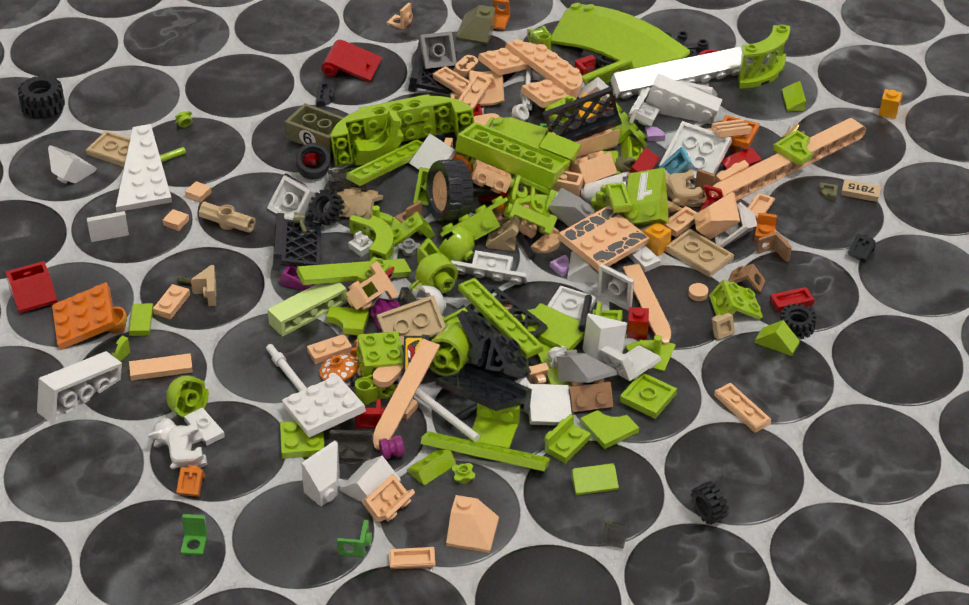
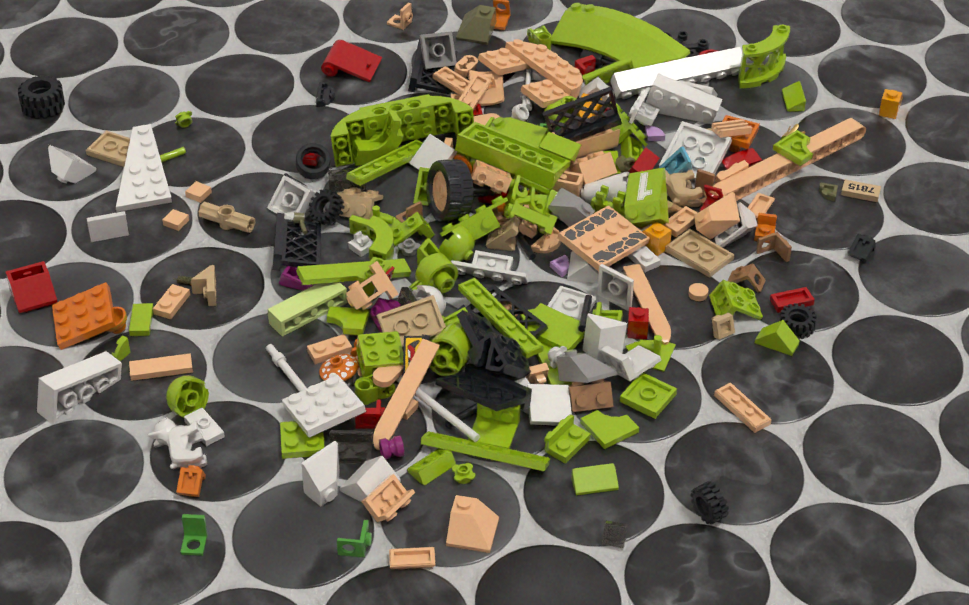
olive brick [285,103,344,155] -> none
lime tile [605,182,632,213] -> none

